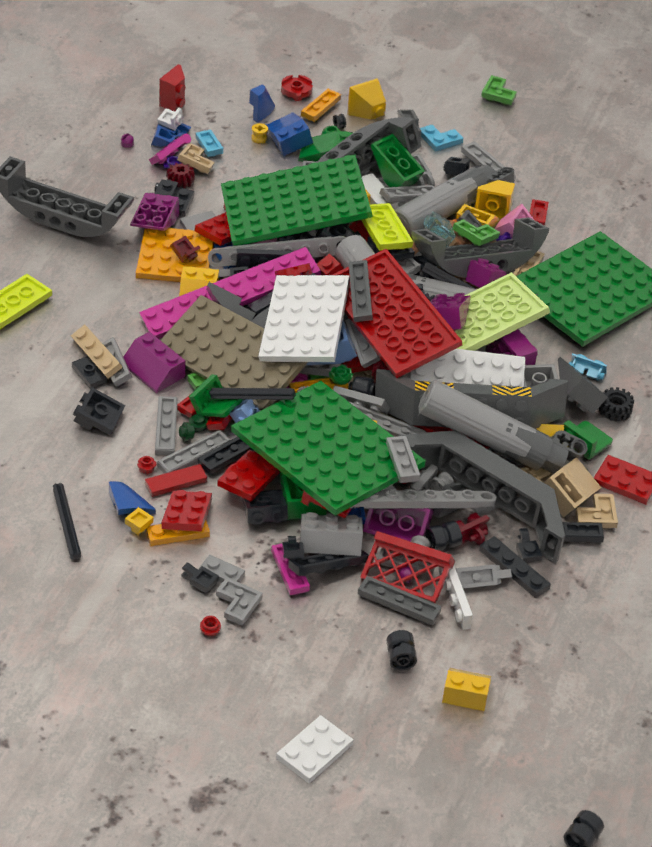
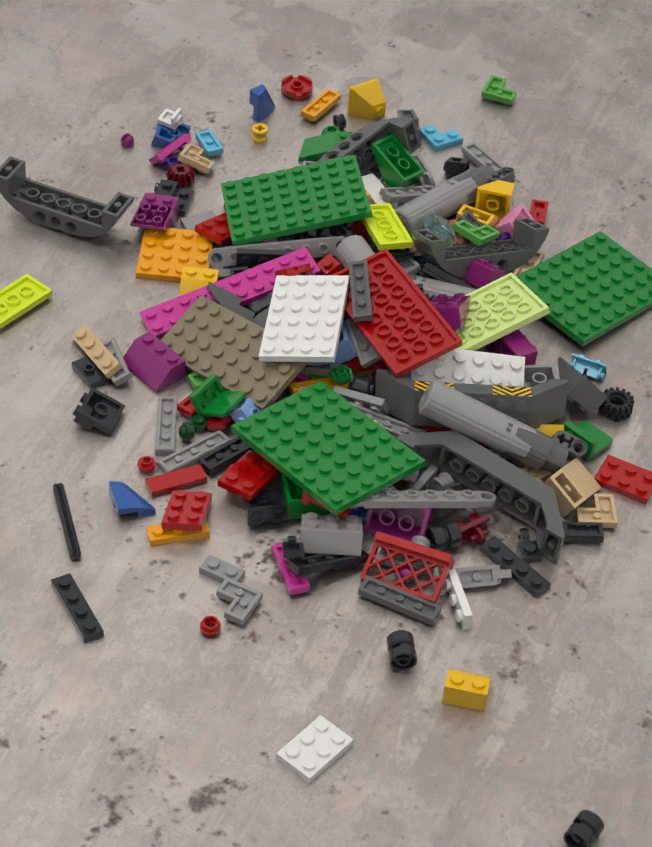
yellow tile [125,507,154,535] -> none
red slope [159,64,186,112] -> none
dark red bracket [170,236,201,263] -> none
black plate [181,563,219,594] -> none
black axle [209,388,296,400] -> none
blue slope [267,112,313,156] -> none
light grey plate [386,436,420,483] -> none
none -> black plate [51,573,104,643]

